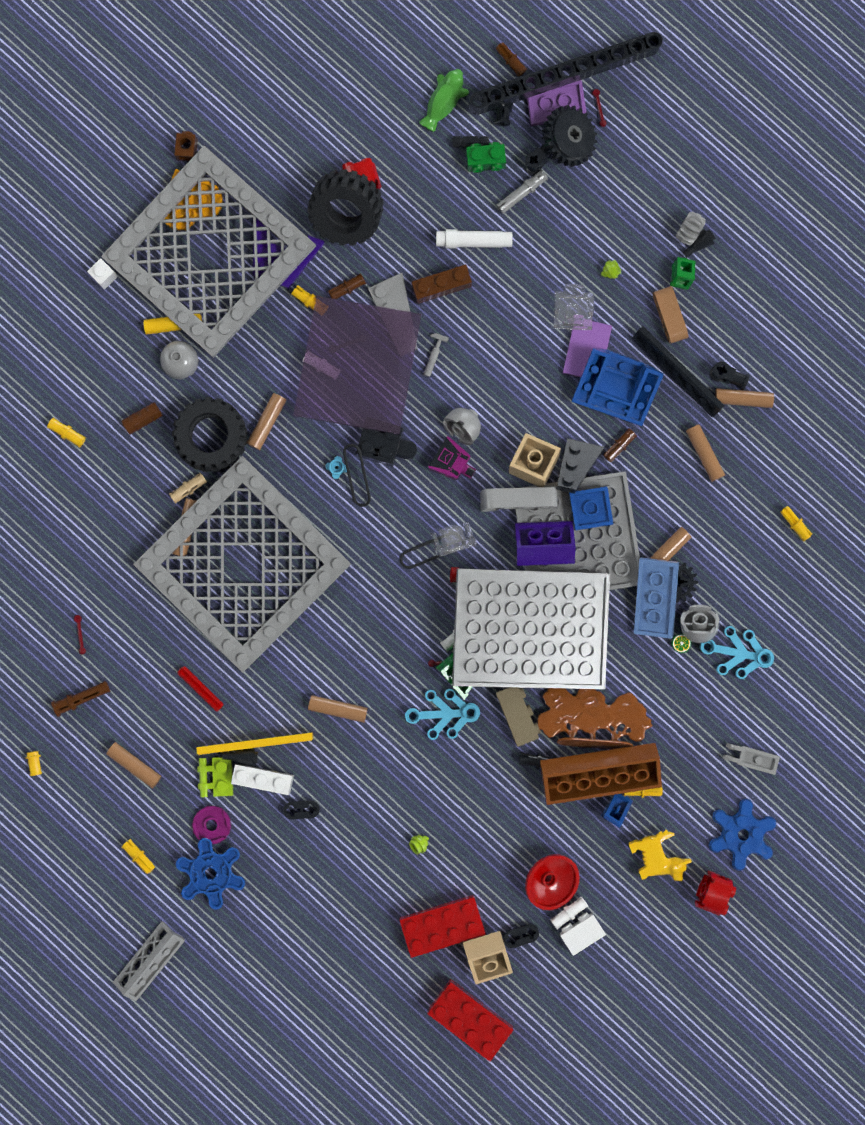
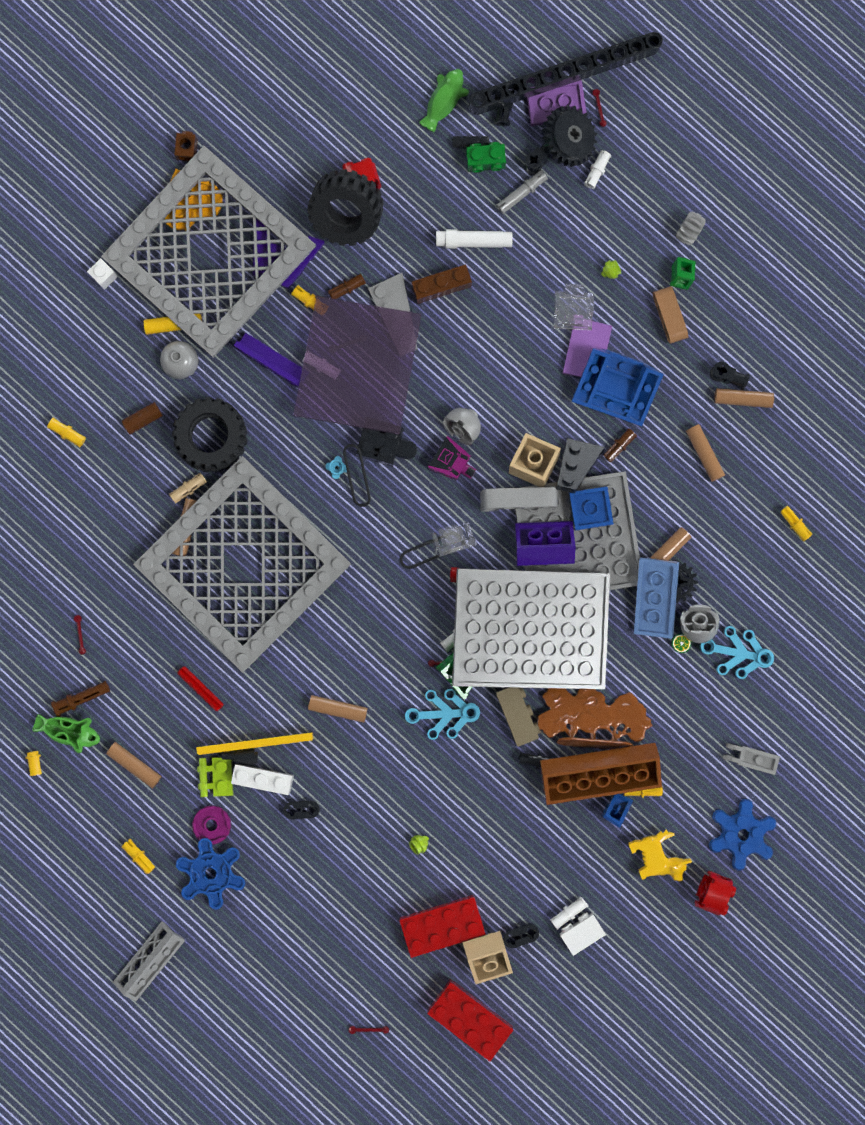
medium nougat piece [247,393,286,450] -> none
light grey piece [423,333,449,378] -> none
reddish brown axle [496,42,528,77] -> none
red dish [525,854,580,910] -> none
black tile [632,326,725,418] -> none
black cone [682,229,716,258] -> none
none -> bright green animal [32,714,100,753]
none -> dark purple fence [234,333,310,389]
none -> dark red hinge [349,1026,389,1034]
none -> white pin [584,150,611,189]

